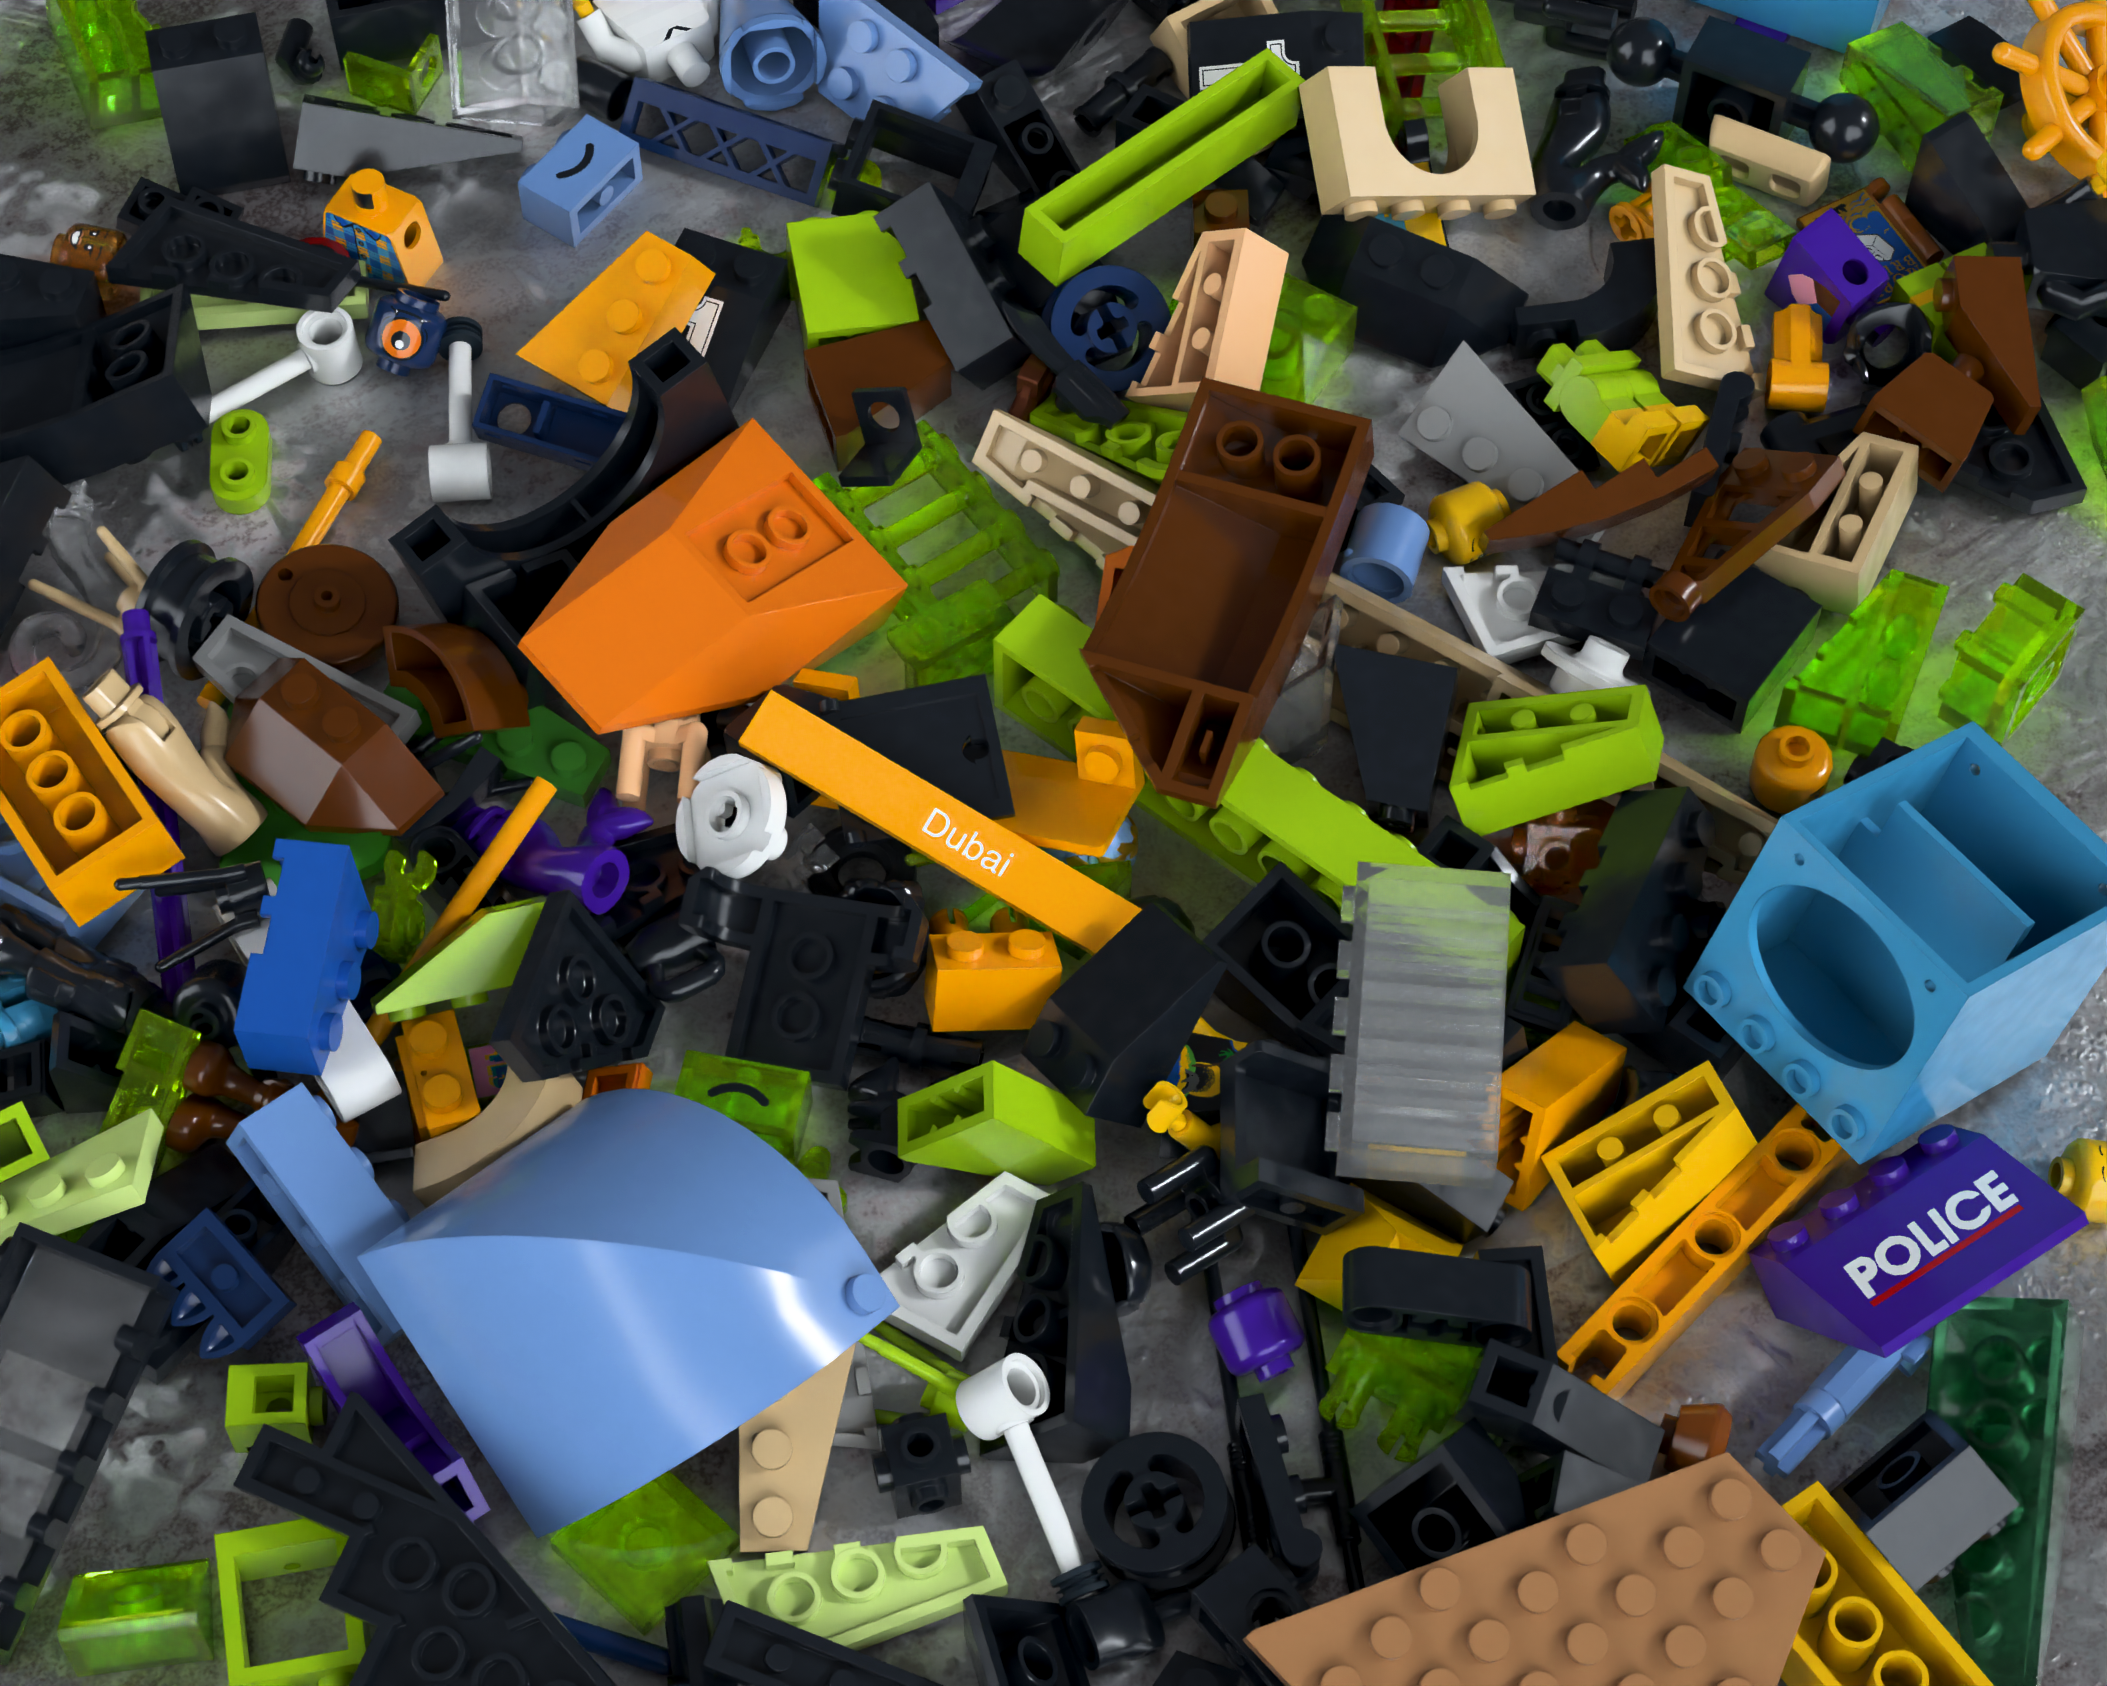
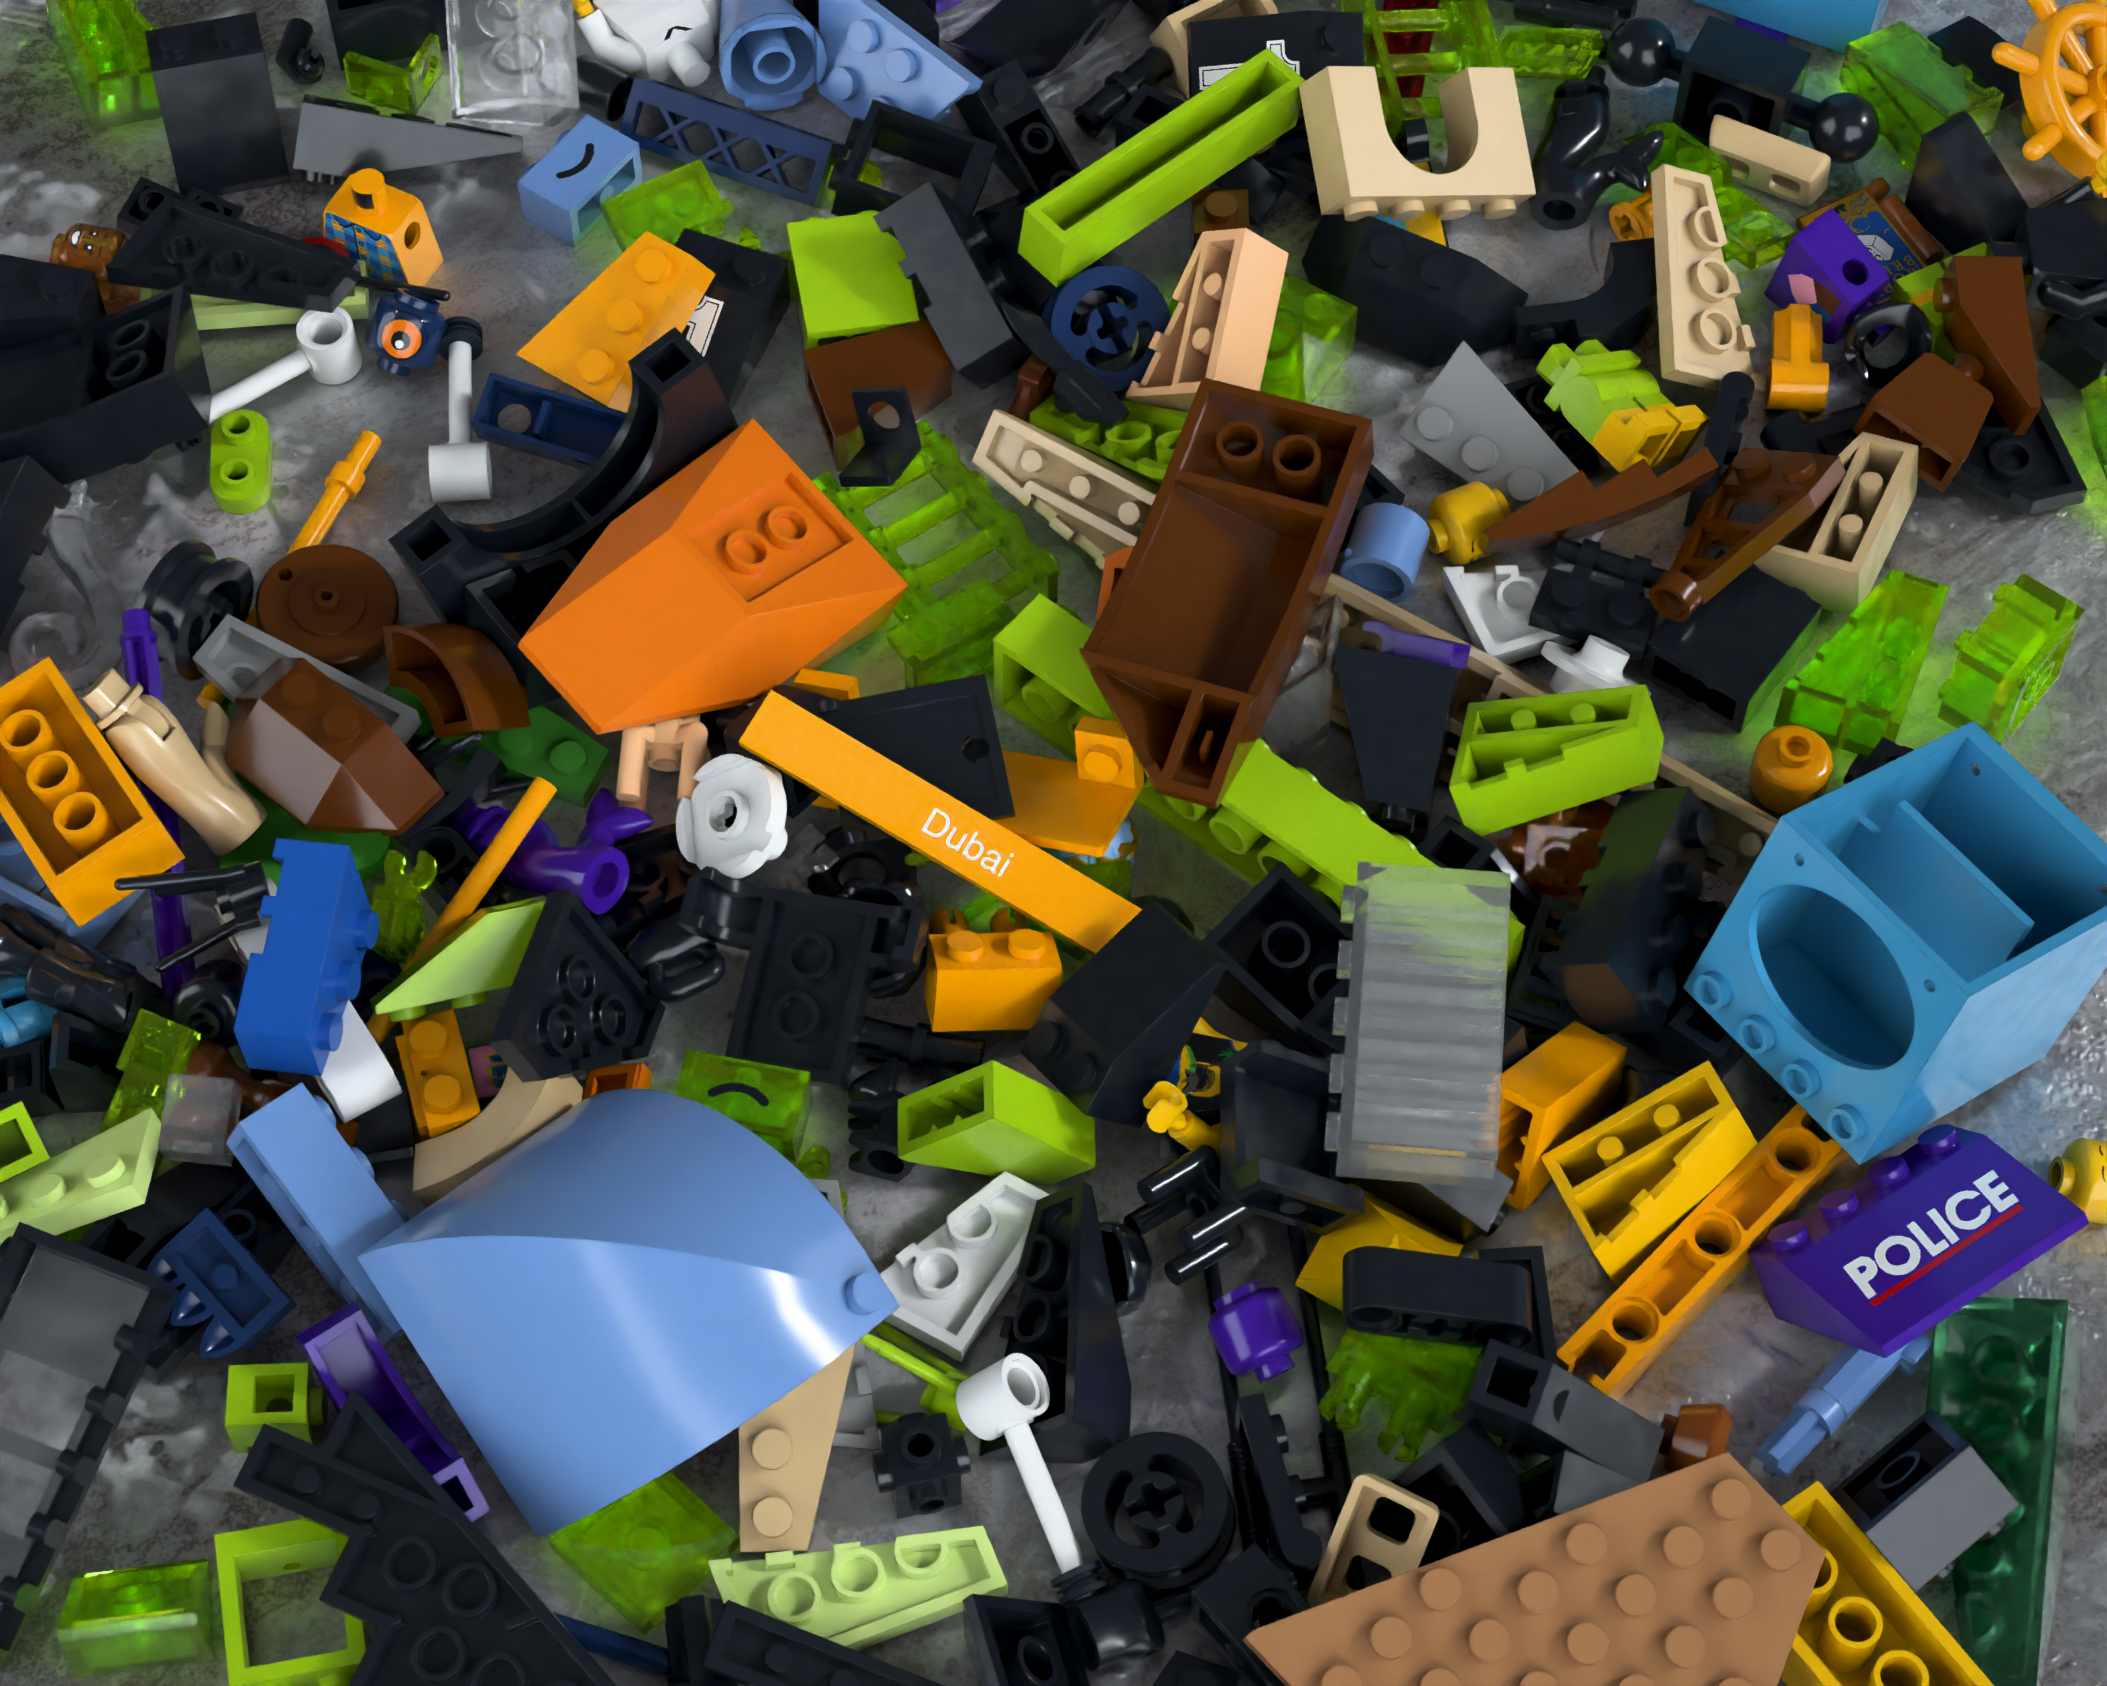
tan plant [28,526,148,636] -> none
none -> clear panel [158,1073,242,1166]
none -> clear neon green bracket [600,158,735,253]
none -> tan piece [1306,1473,1439,1608]
none -> dark purple plate [1362,621,1471,669]
none -> clear neon green tile [1483,26,1605,80]

